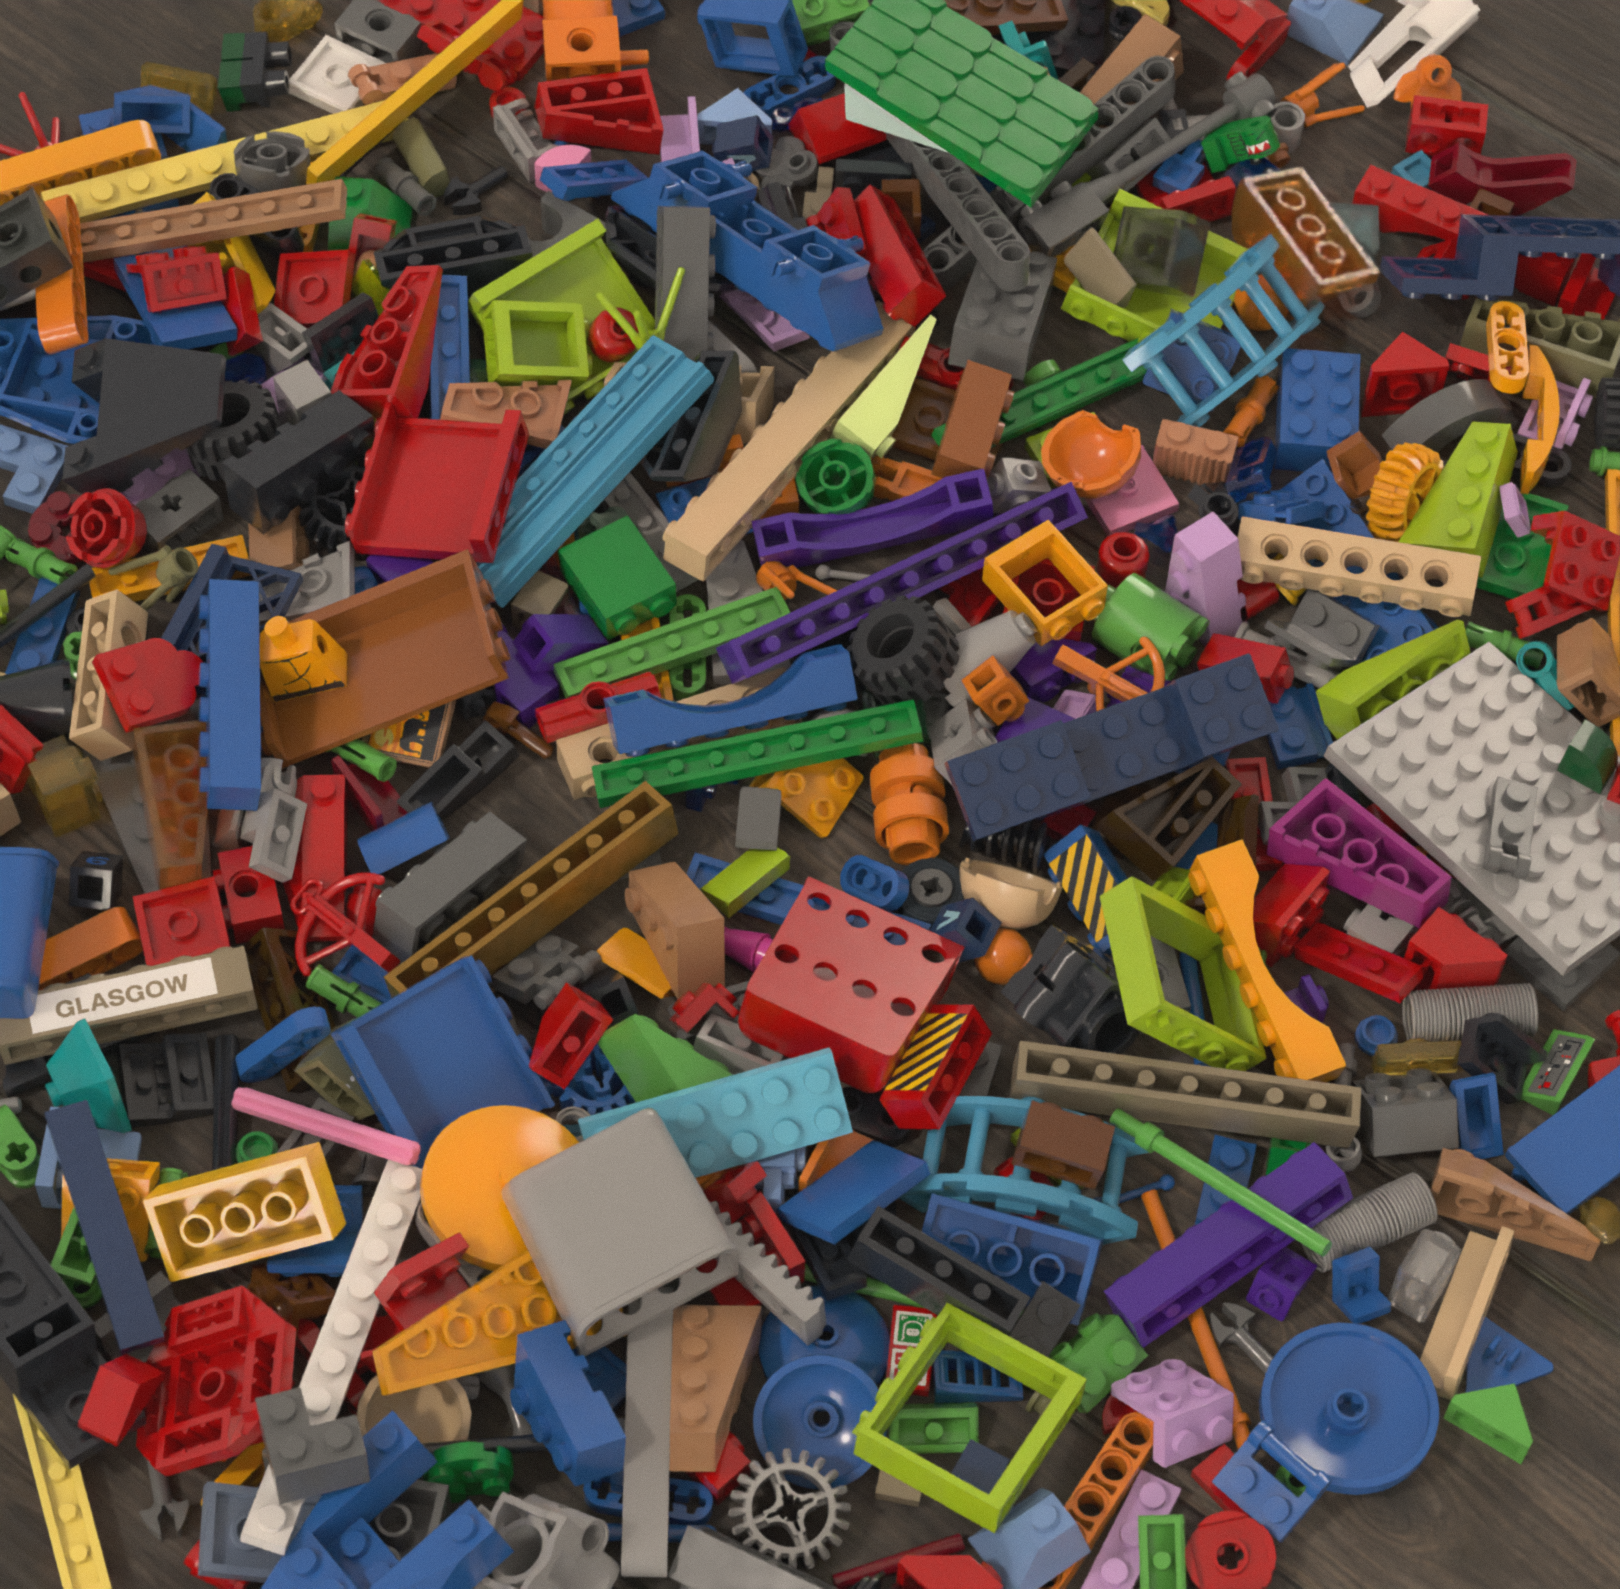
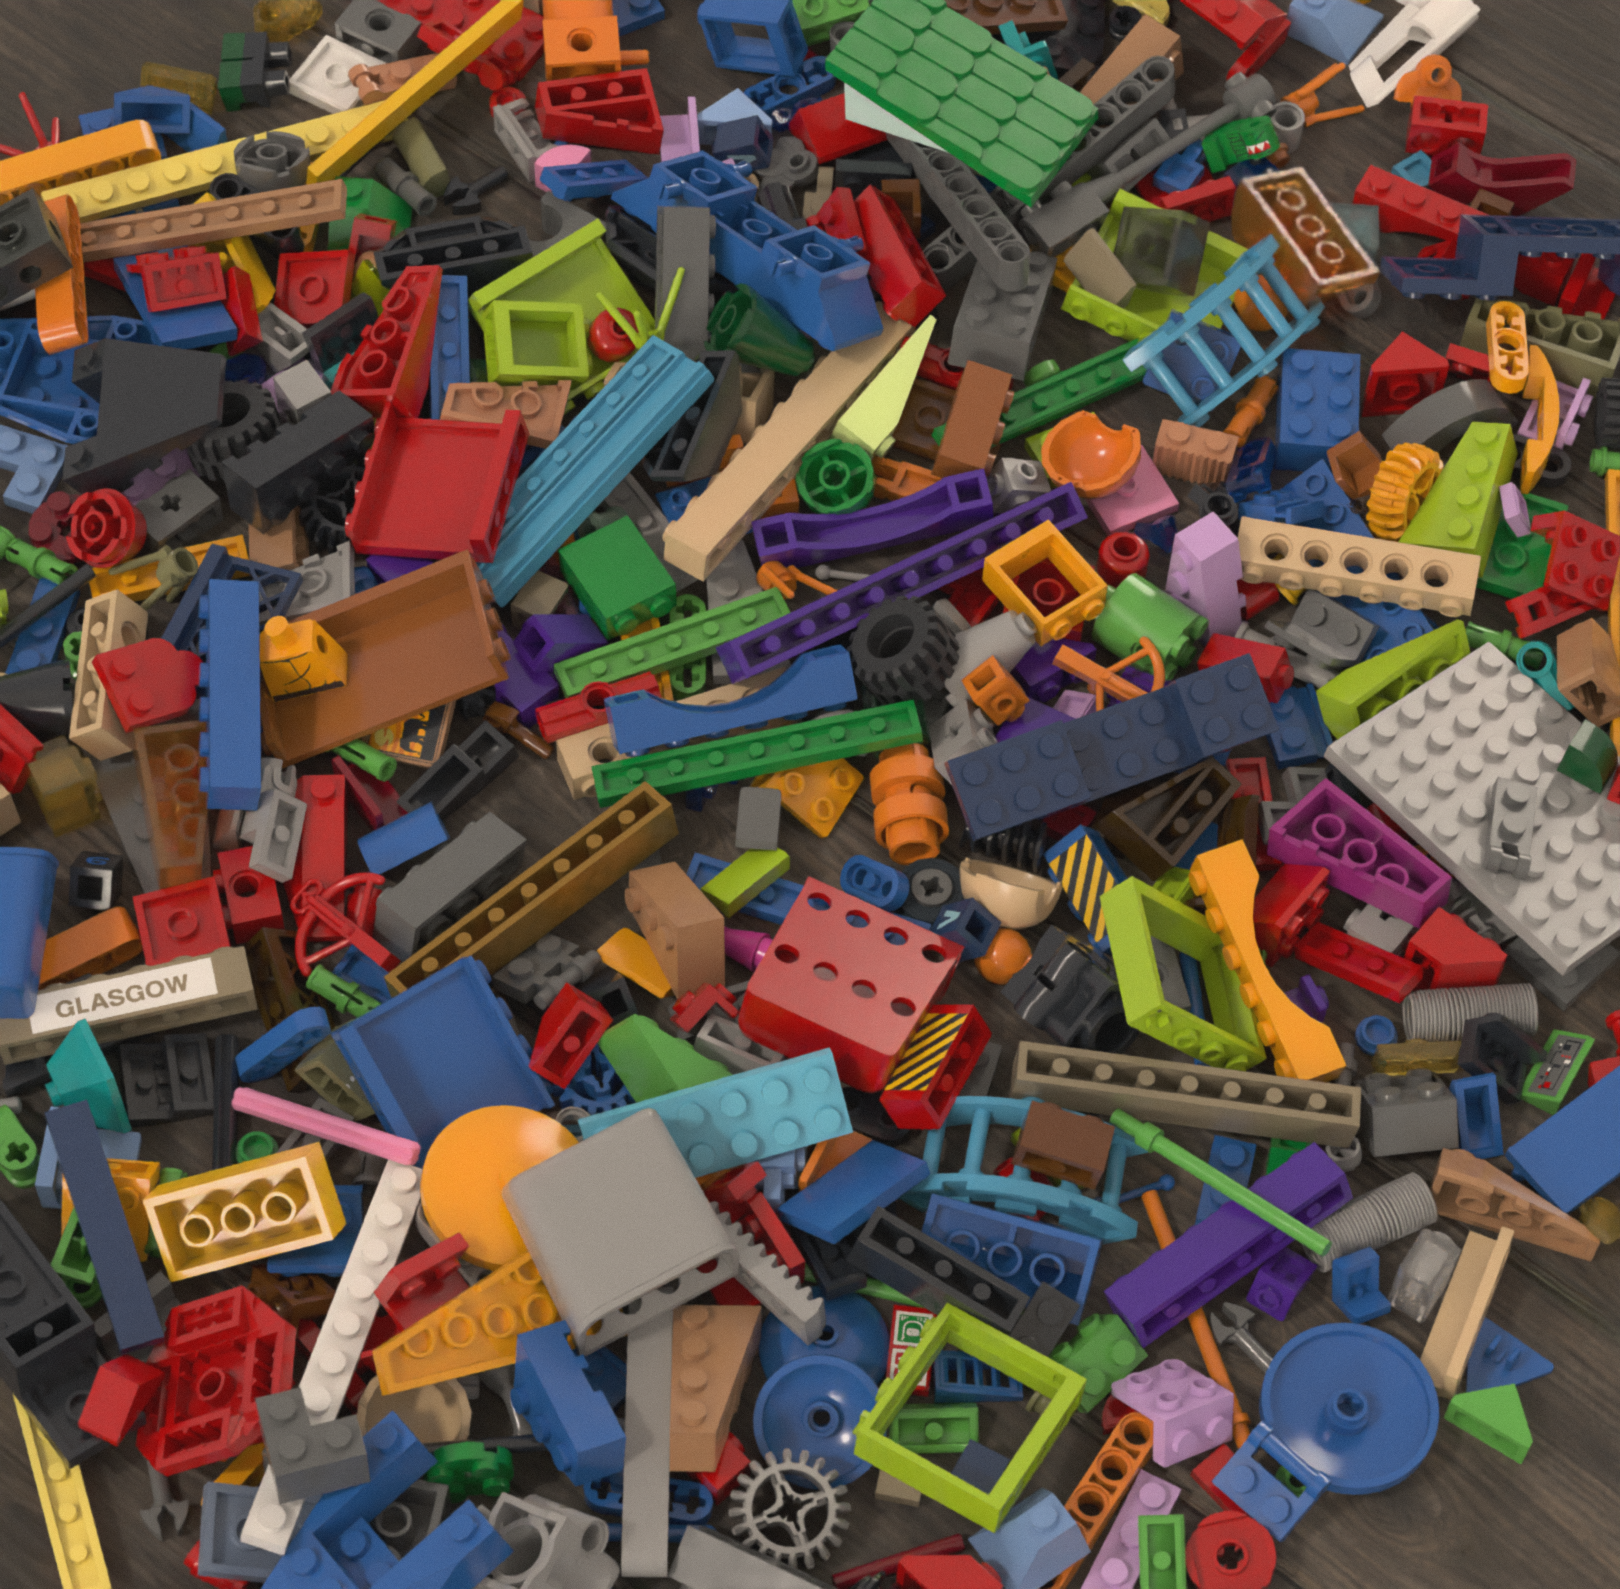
none -> dark green cone [704,283,815,376]

